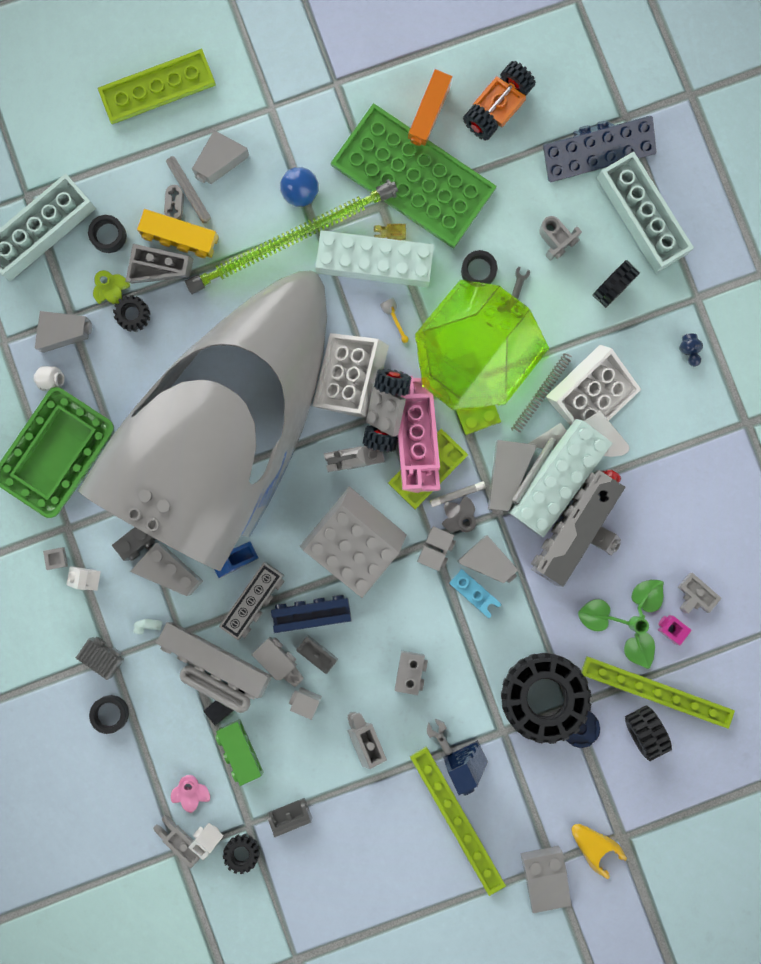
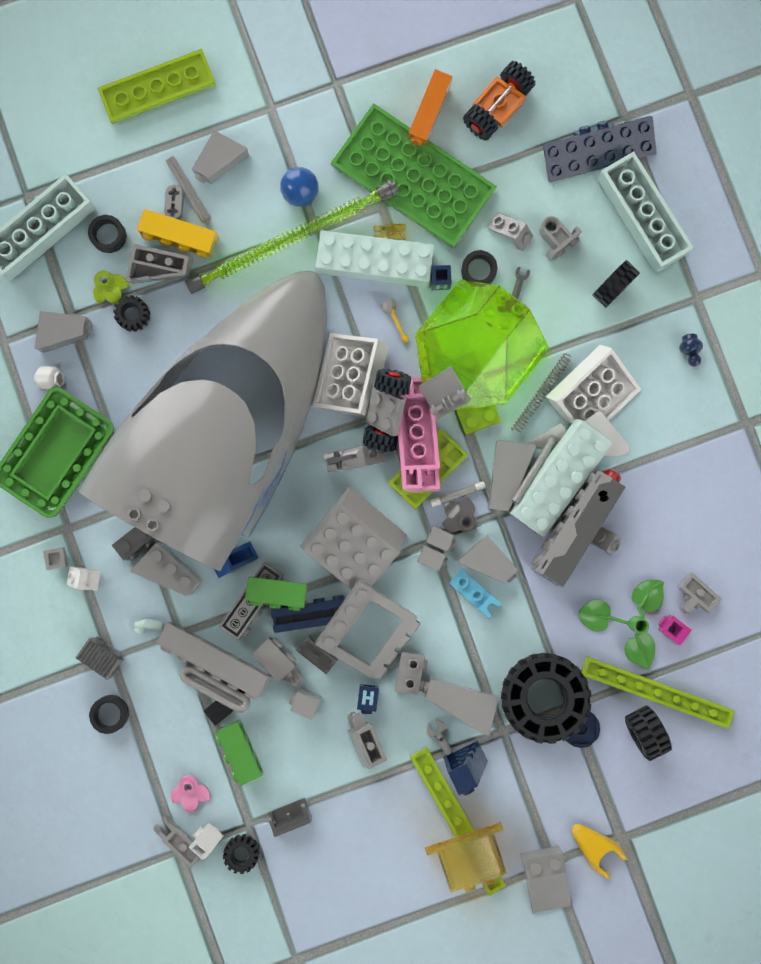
none -> bright green brick [245,576,308,611]
none -> light grey hinge [315,580,421,679]
none -> dark blue brick [357,684,379,714]
none -> light grey hinge [418,366,471,419]
none -> light grey slope [422,677,499,736]
none -> clear yellow windscreen [425,822,507,893]
none -> dark blue brick [431,265,452,291]
none -> light grey bracket [488,213,533,251]

